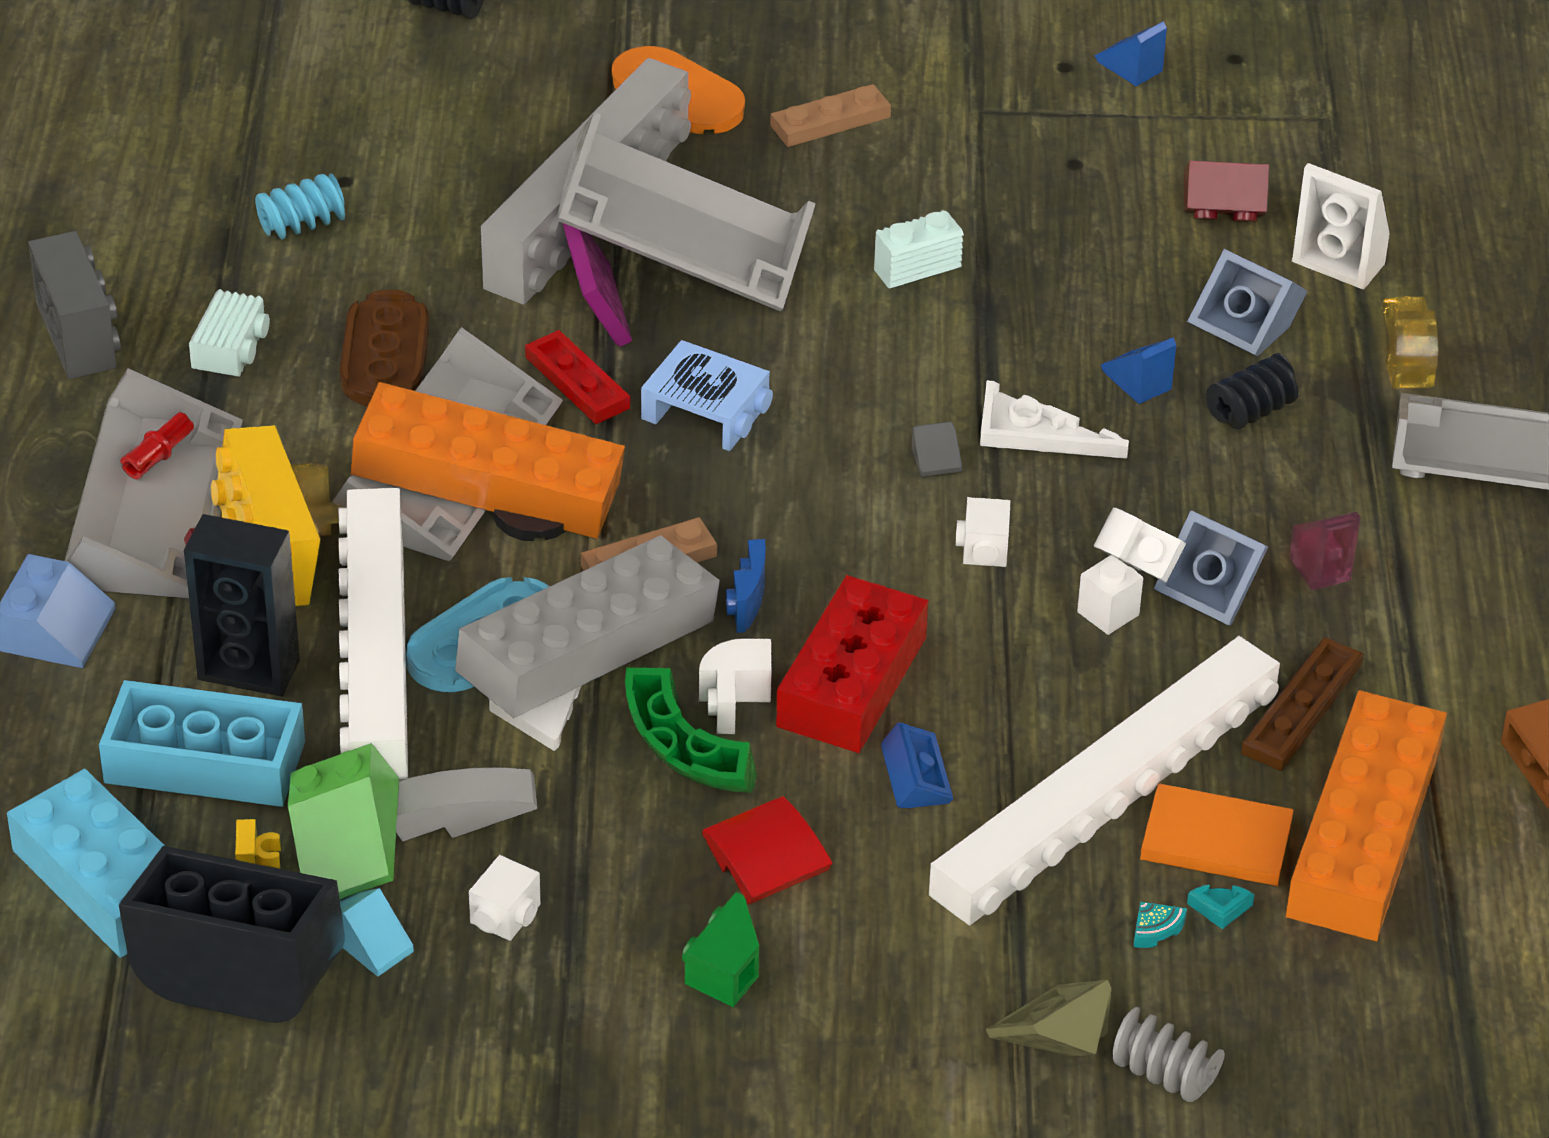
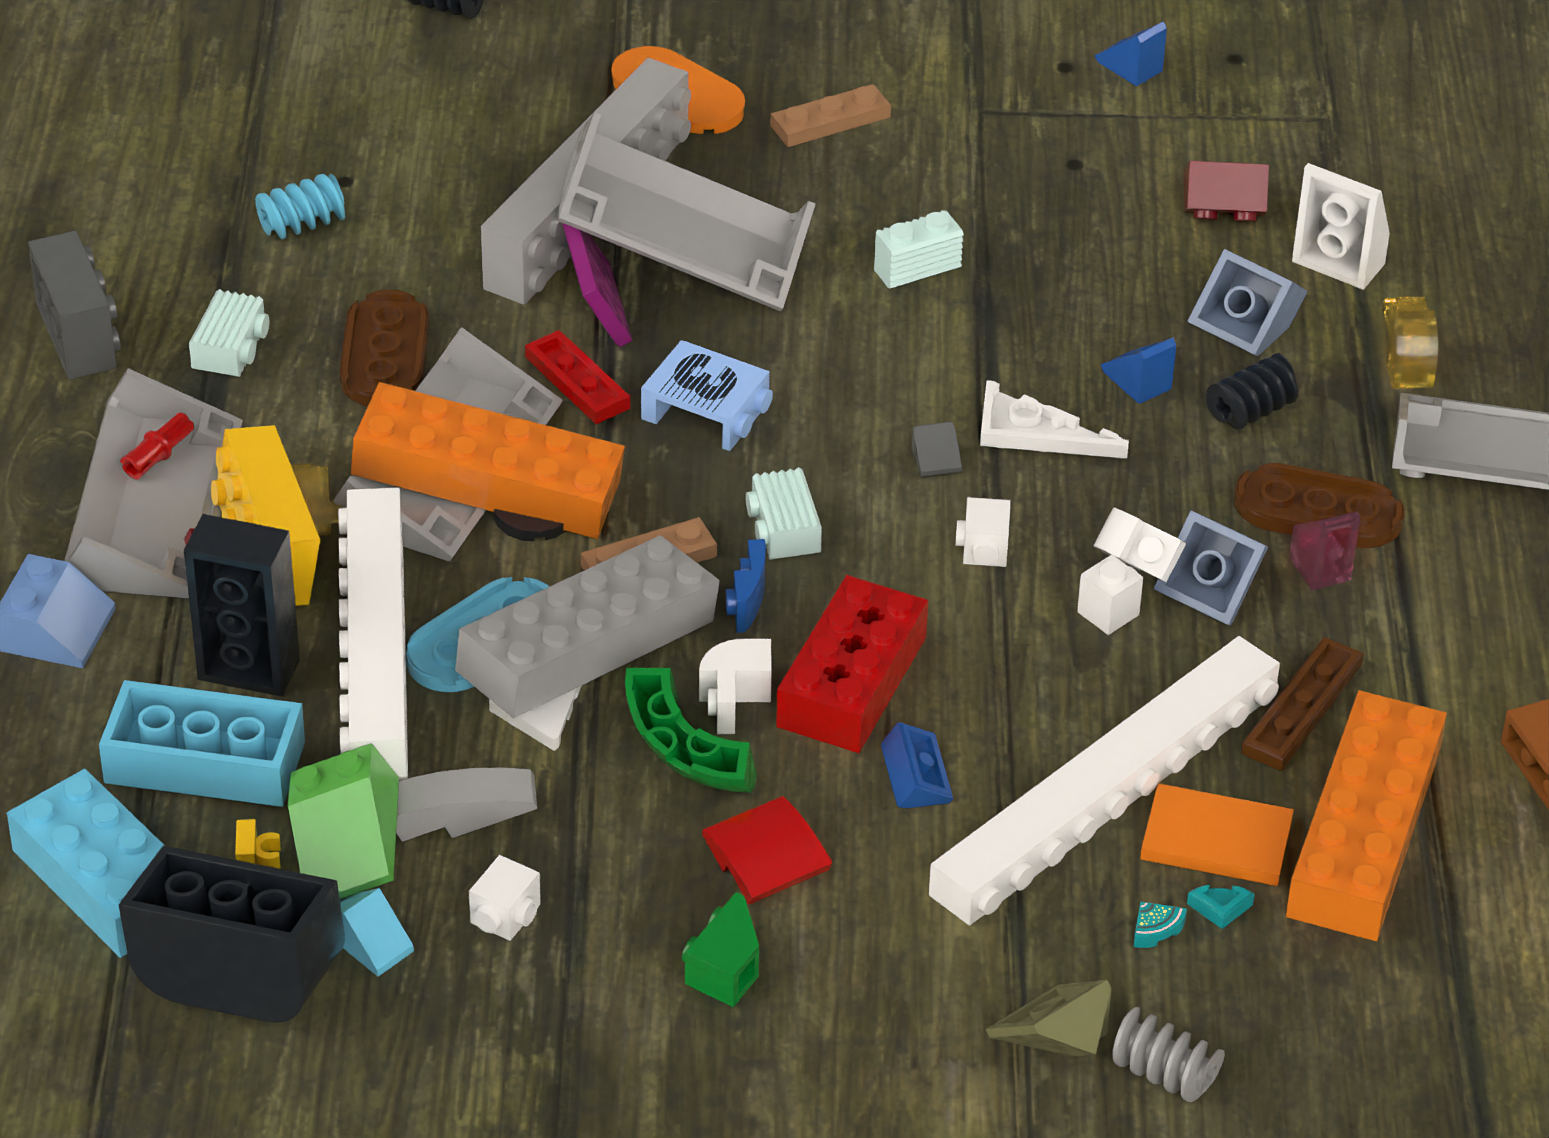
none -> light aqua brick [746,467,822,560]
none -> reddish brown tile [1234,463,1405,548]

